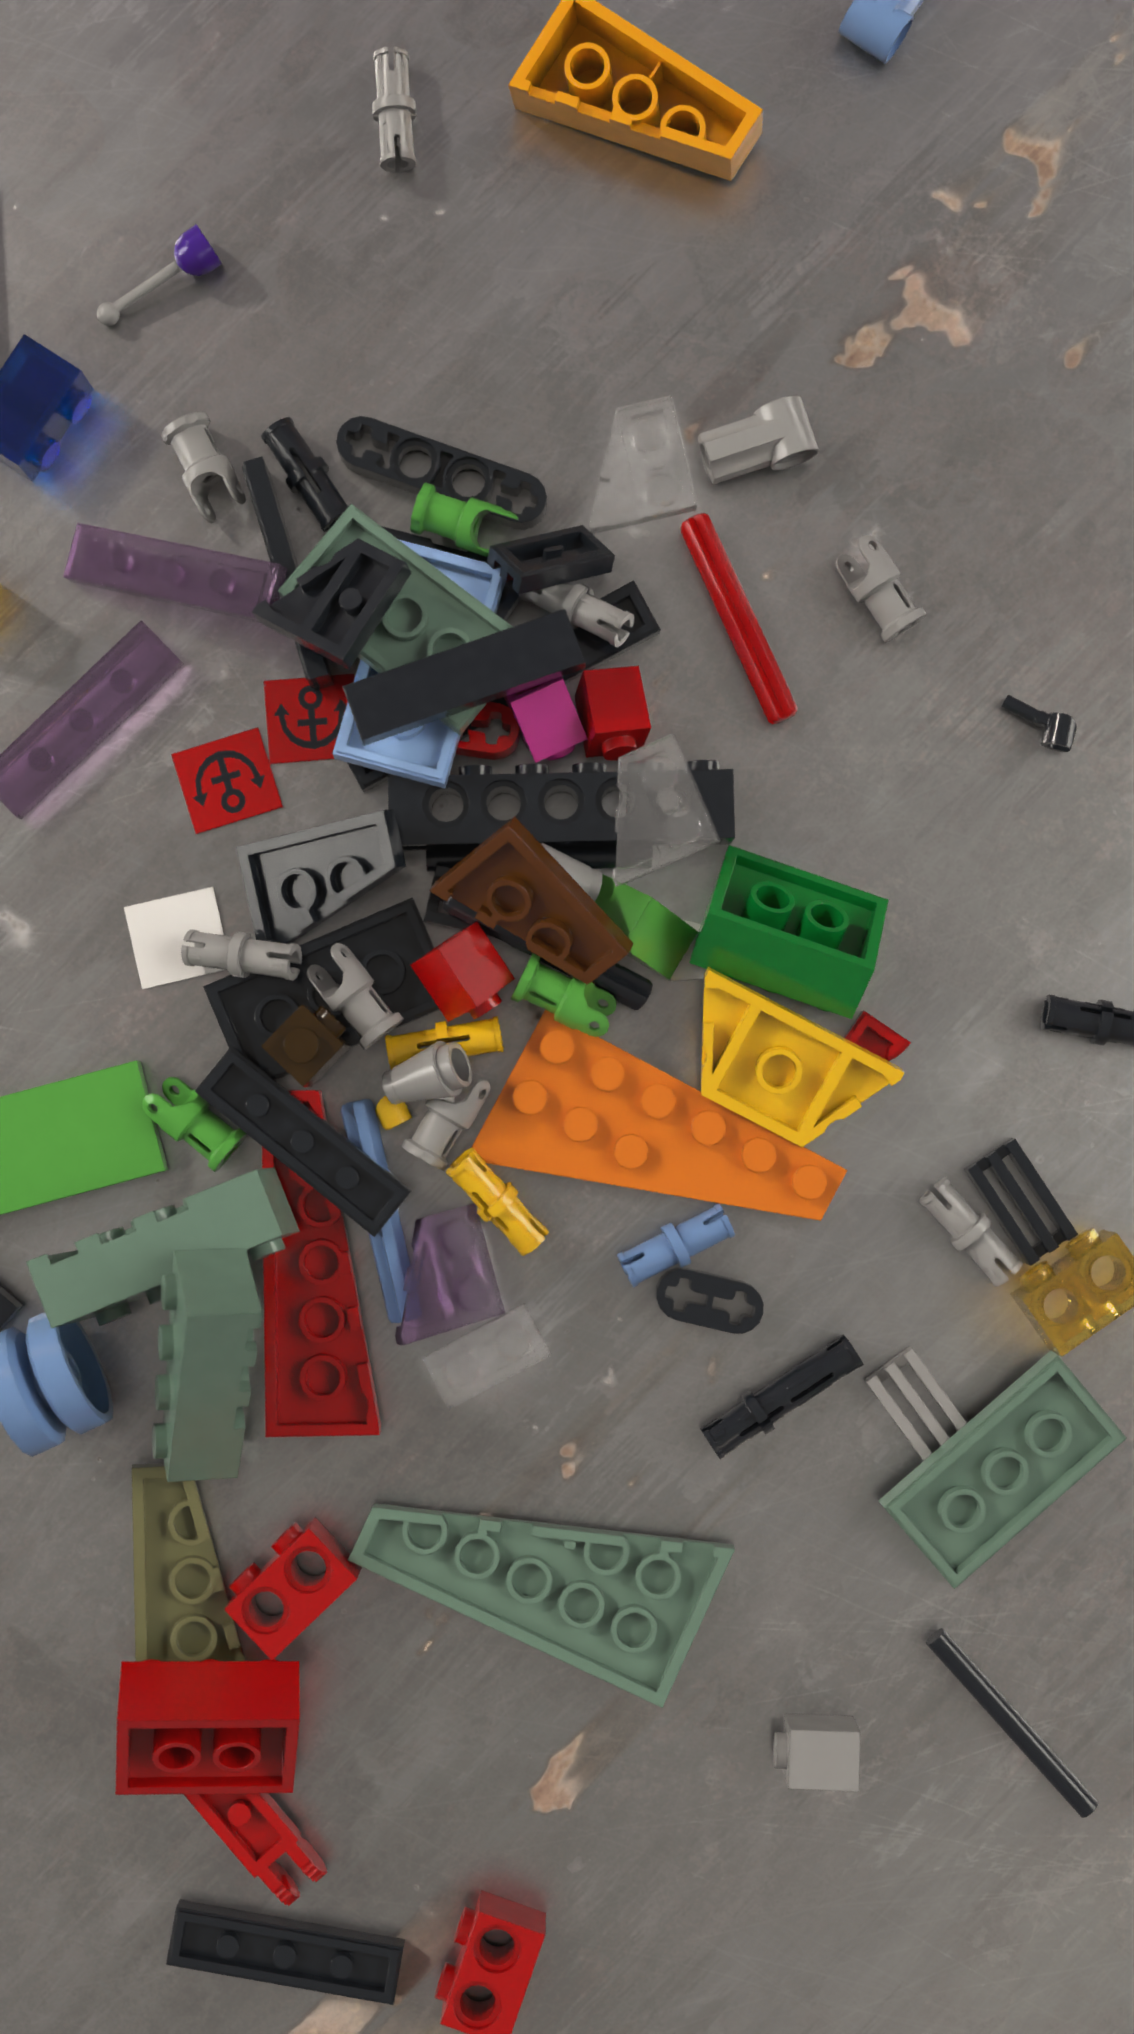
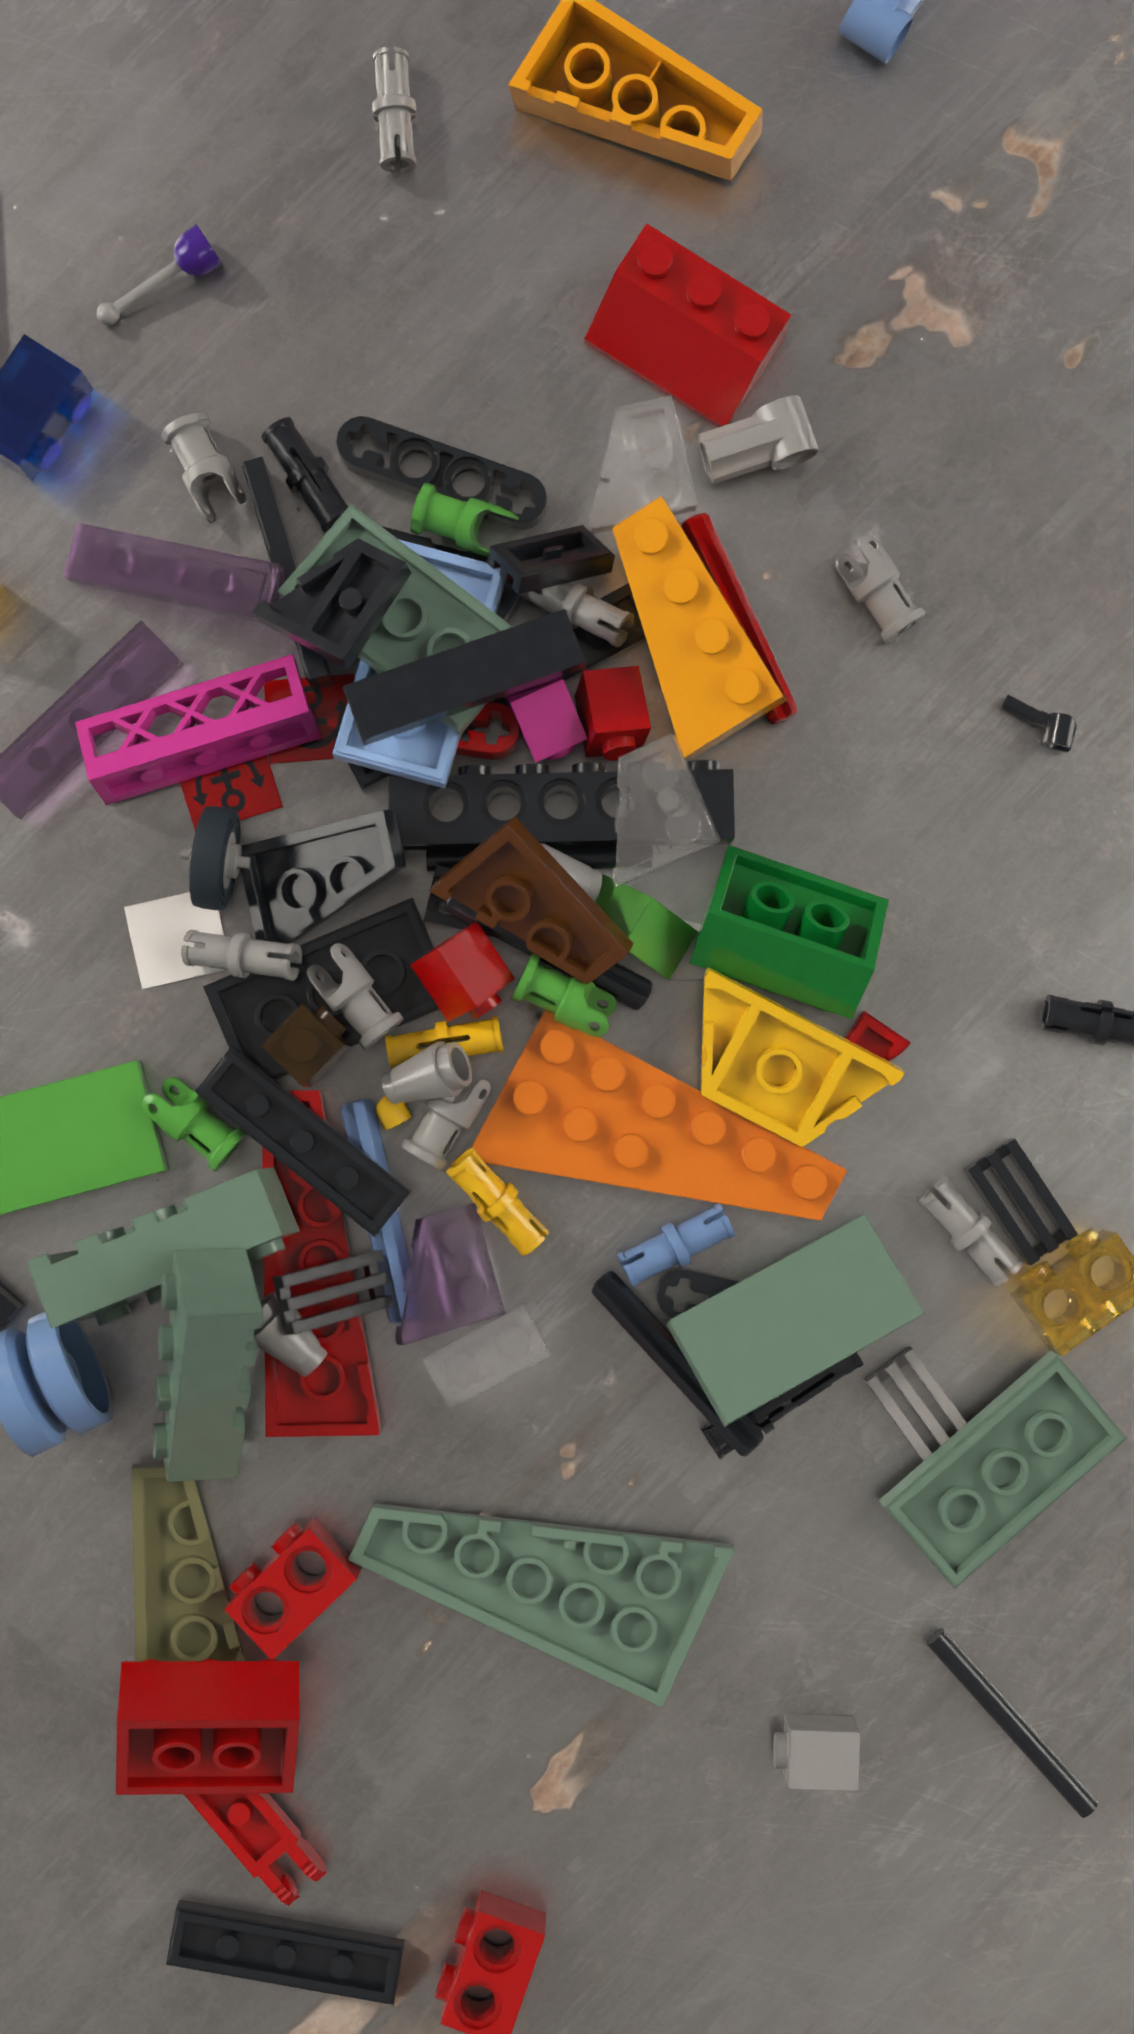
none -> dark pink fence [75,654,321,805]
none -> black wheel [180,806,251,910]
none -> light grey cone [253,1291,327,1378]
none -> black tile [272,1250,394,1335]
none -> red slope [584,223,792,427]
none -> black axle [591,1271,764,1457]
none -> light orange wedge [612,496,787,761]
none -> sand green tile [666,1214,925,1427]

